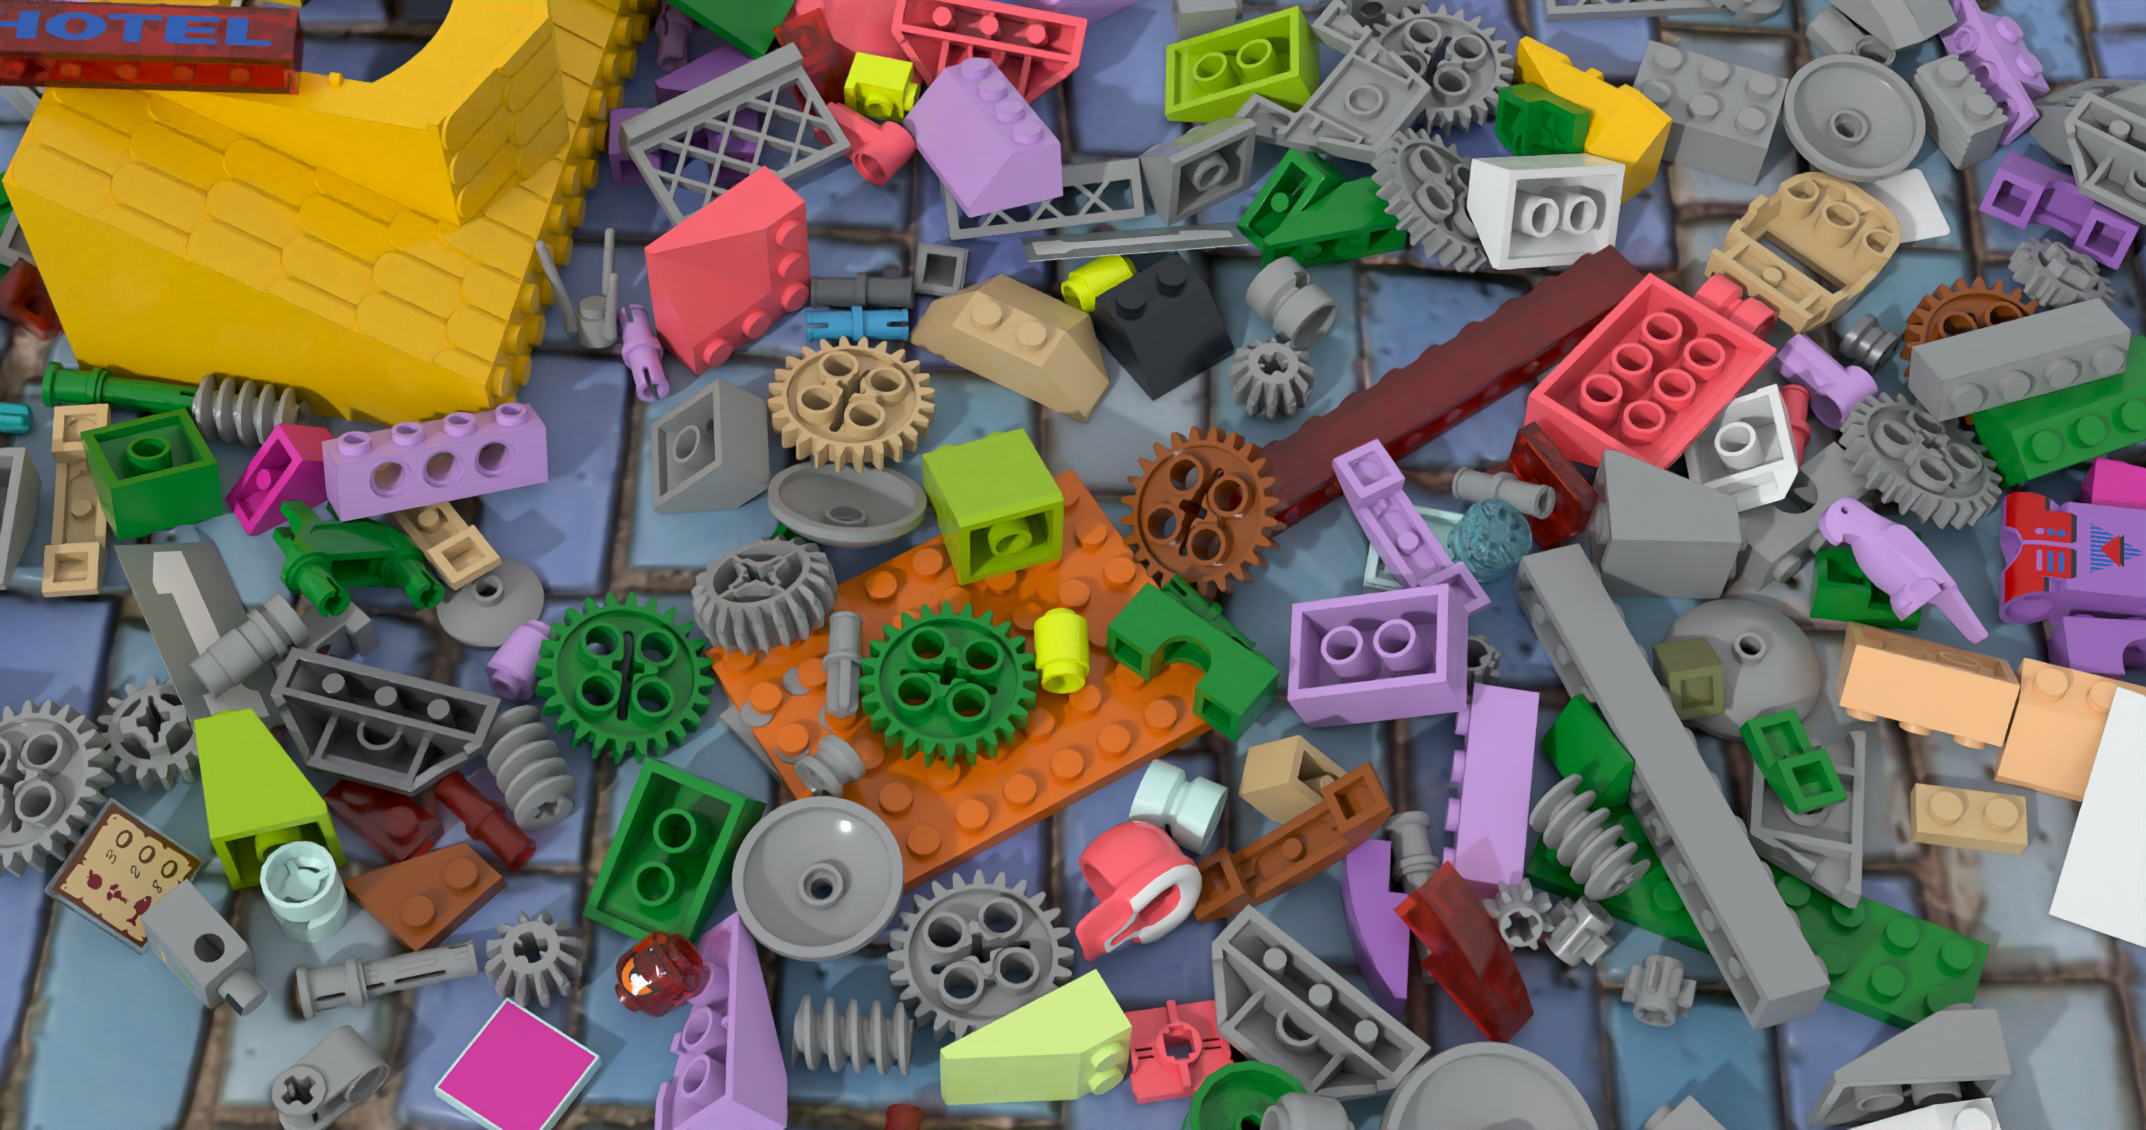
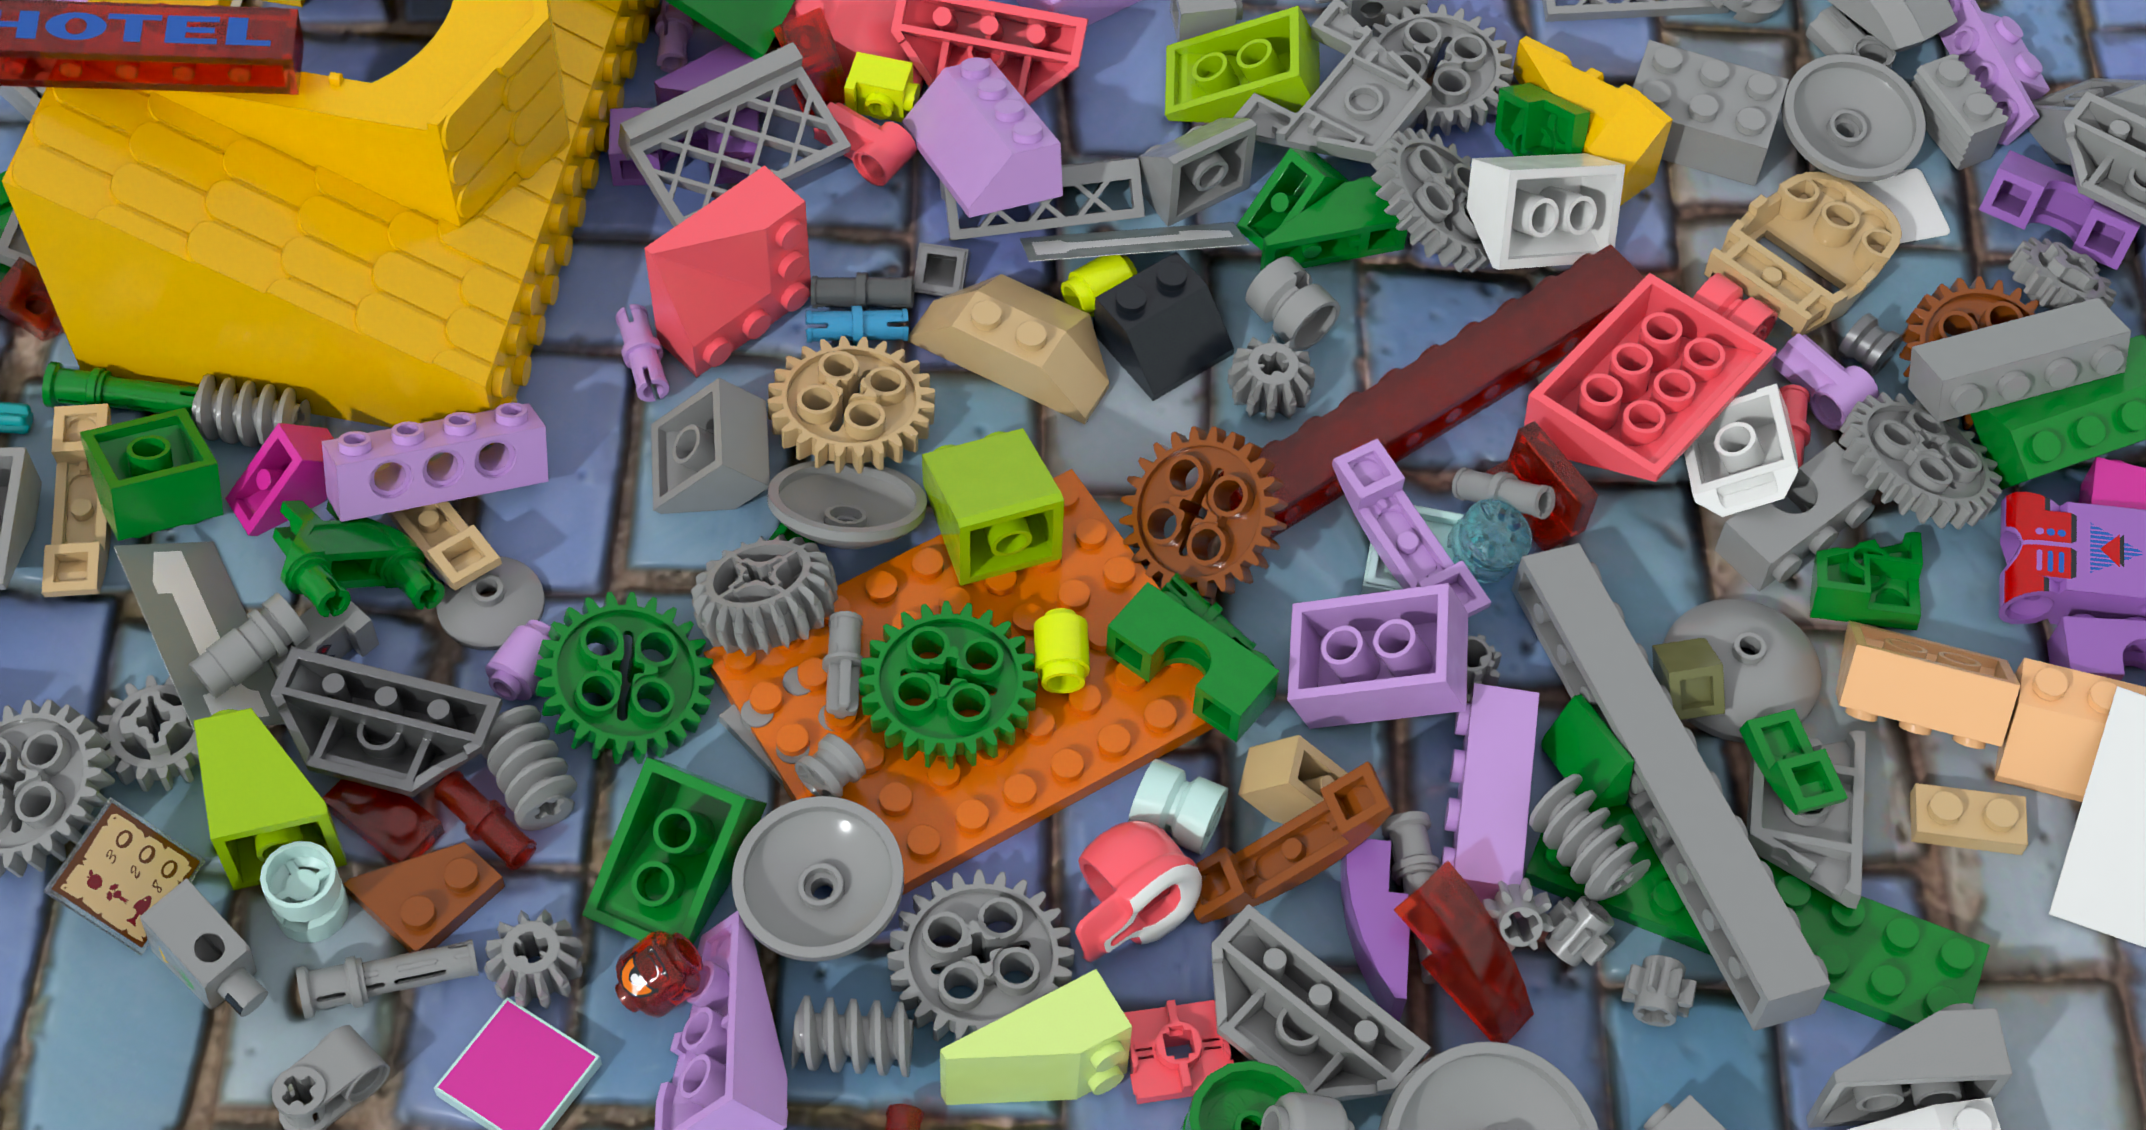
light grey plant [535,228,619,348] -> none
light grey slope [1586,450,1748,599] -> none
lavender animal [1818,496,1988,646] -> none

